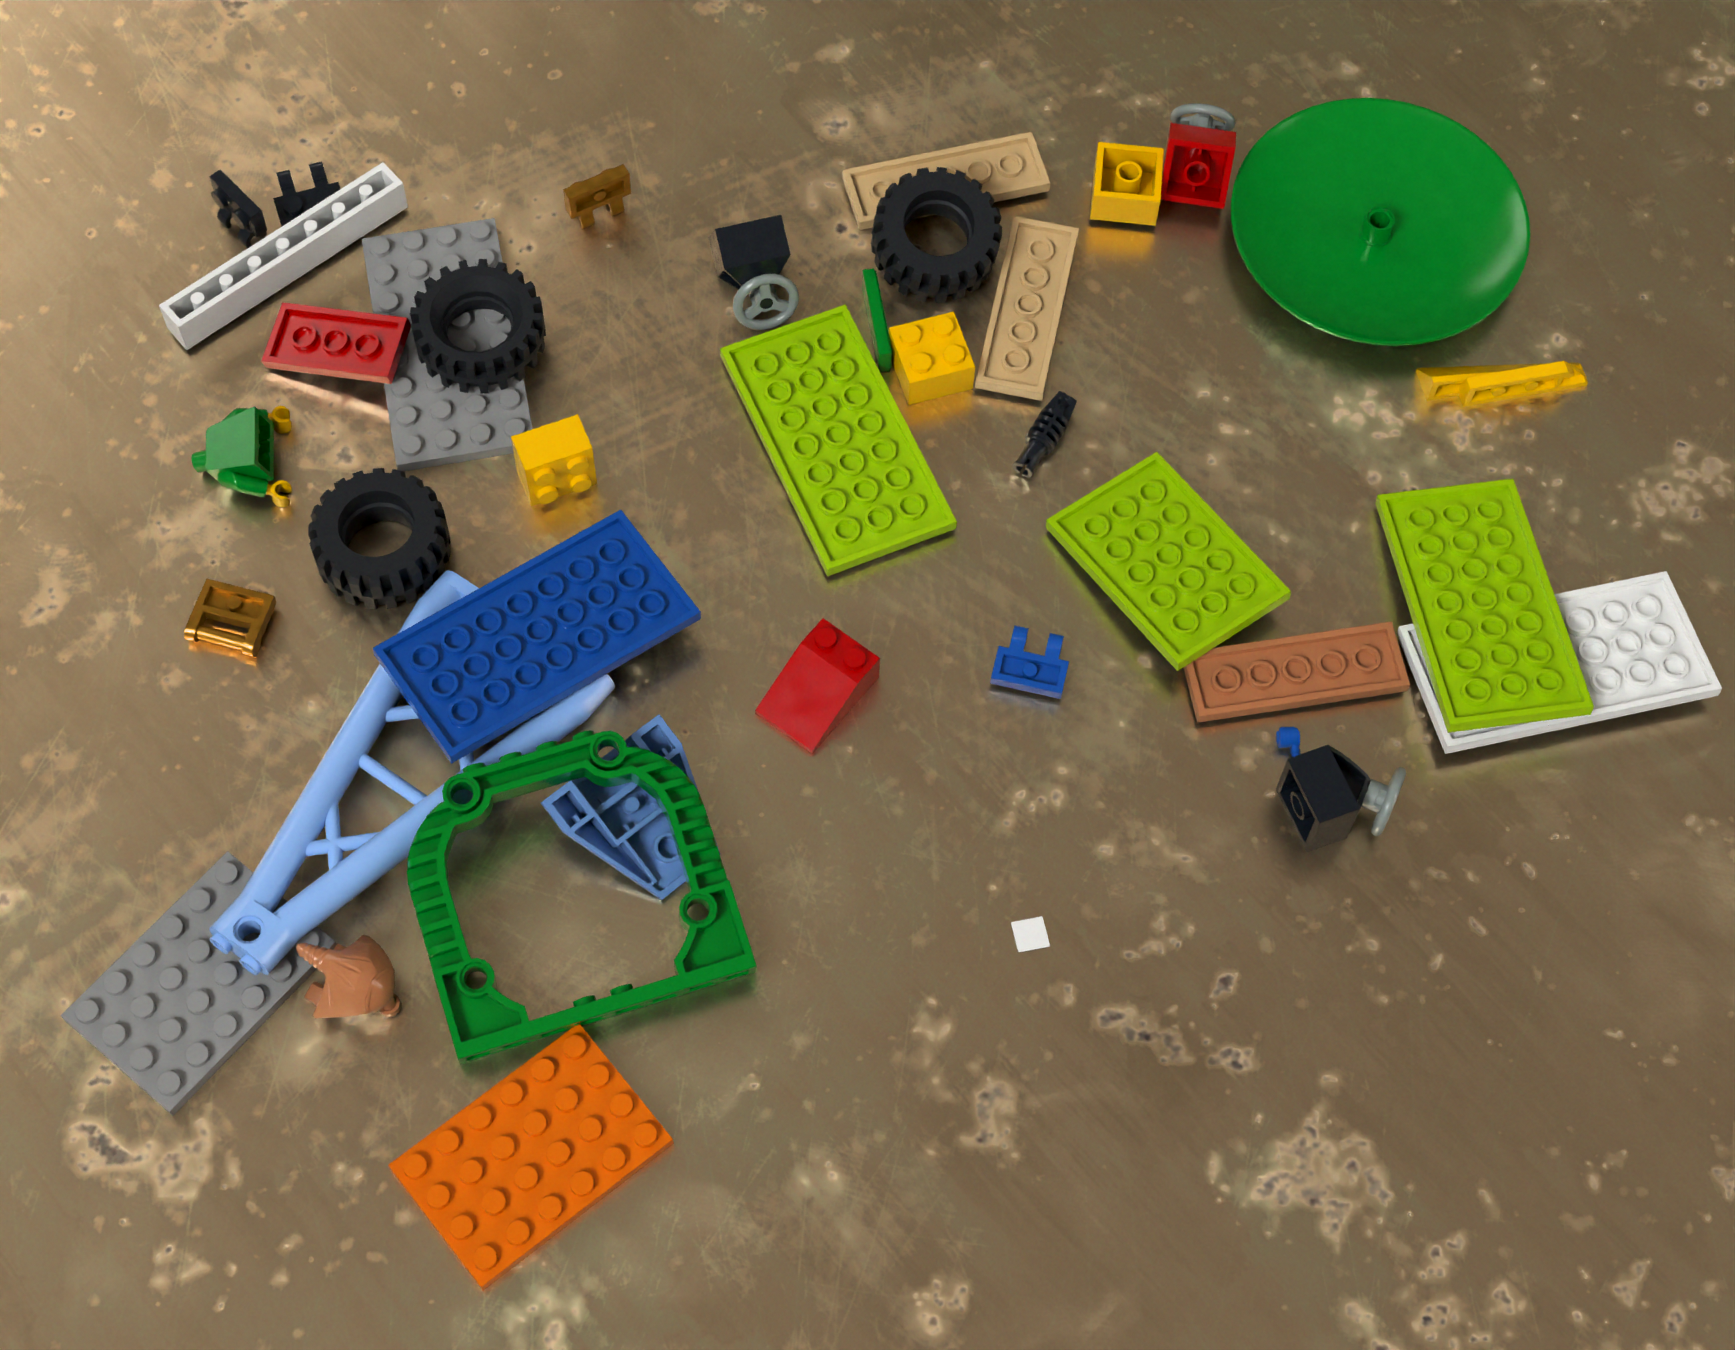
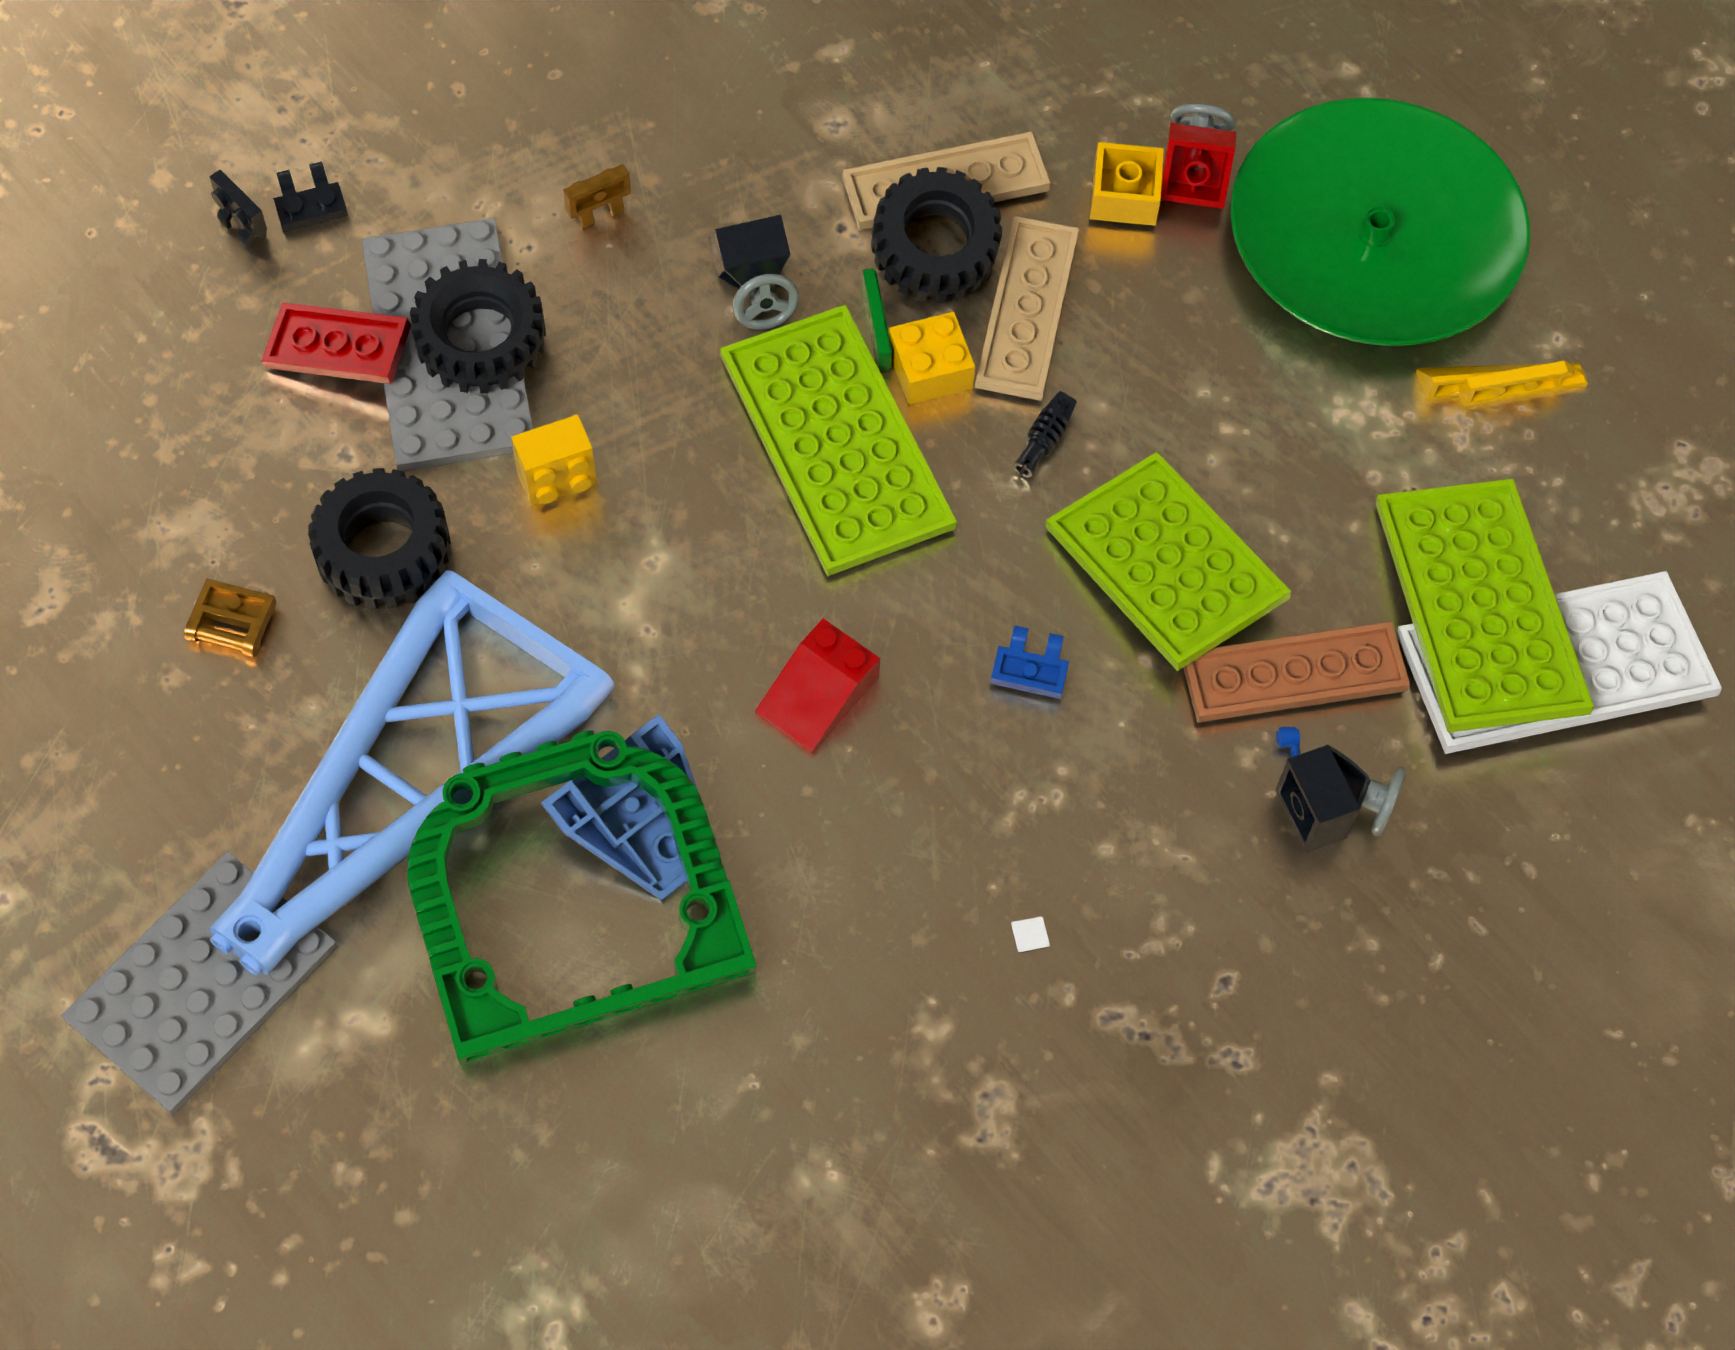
white brick [159,162,408,350] -> none
green torso [191,406,292,507] -> none
nougat piece [296,935,402,1019] -> none
blue plate [373,510,701,764] -> none
orange plate [388,1024,674,1291] -> none

